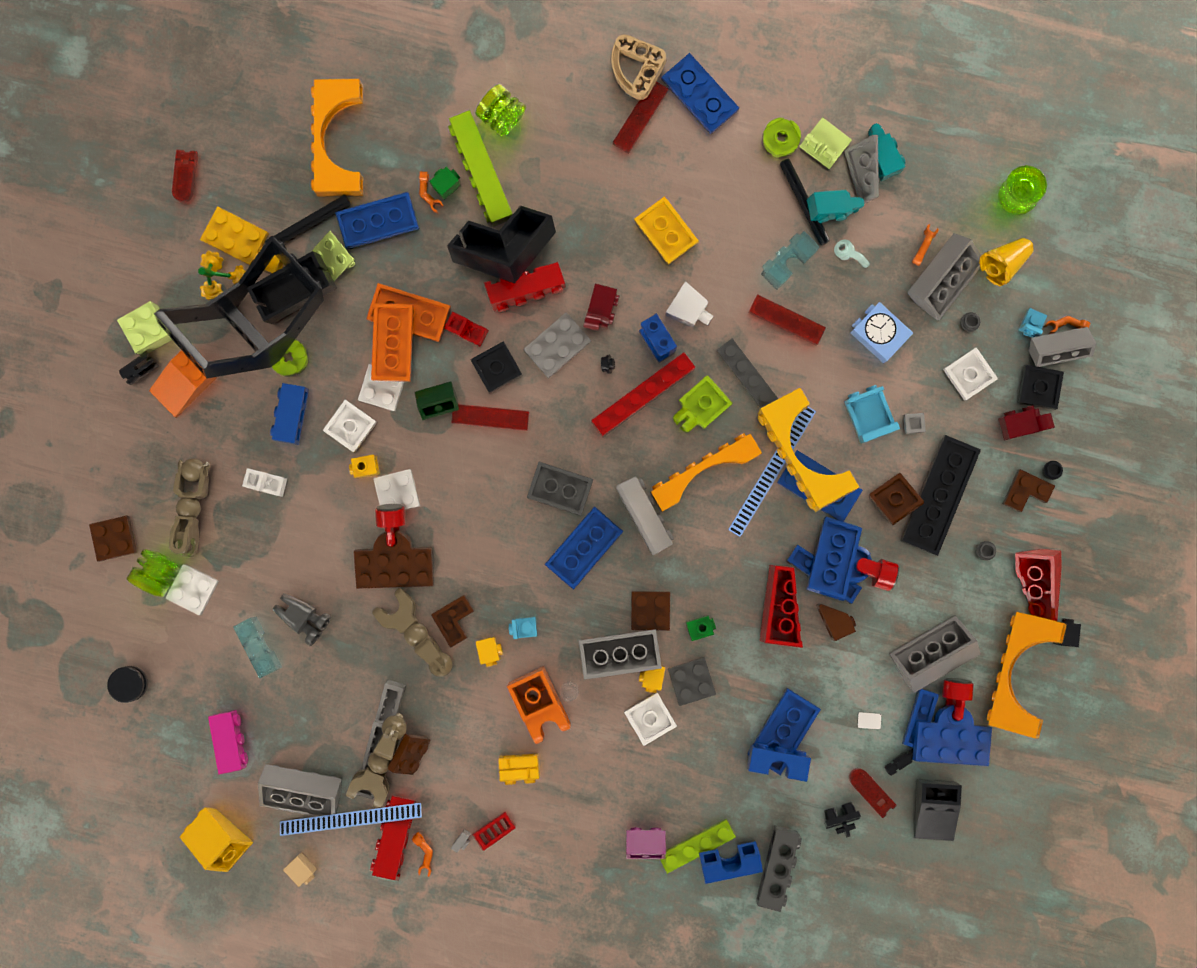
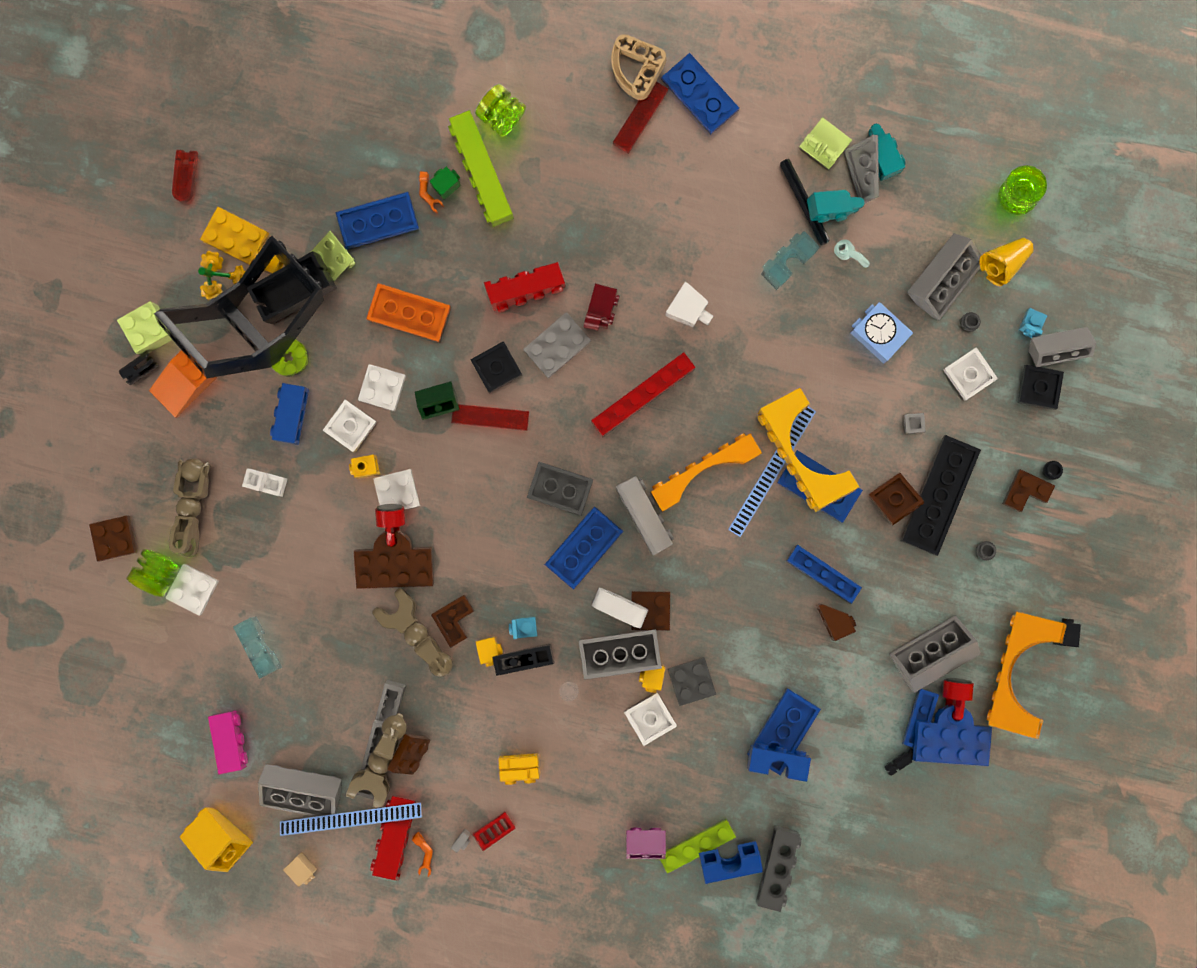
black head [107,666,148,703] -> none
black axle [265,195,350,244] -> none
dark grey piece [273,593,331,646] -> none
light orange arch [311,79,363,197] -> none
orange plate [371,303,414,382] -> none
red slope [444,311,489,347] -> none
black piece [447,206,556,284] -> none
orange brick [507,666,571,744] -> none
black plate [601,354,615,374] -> none
yellow plate [634,196,699,265] -> none
blue panel [639,313,677,363] -> none
lime plate [673,375,733,433] -> none
green brick [685,615,716,641] -> none
dark grey plate [717,338,778,408] -> none
clear red plate [748,294,826,346] -> none
red wedge [759,565,803,648] -> none
lime plate [762,118,801,158] -> none
blue plate [806,517,899,601] -> none
black hips [824,802,861,838] -> none
medium azure panel [844,385,900,444] -> none
clear red plate [849,768,897,818] -> none
white sticker [857,712,882,729] -> none
orange arm [912,224,939,266] -> none
black slope [914,779,962,841] -> none
dark red hinge [998,405,1055,441] -> none
red wedge [1015,549,1062,621] -> none
orange arm [1044,316,1091,334] -> none
none -> black slope [492,644,555,676]
none -> white beam [591,587,648,628]

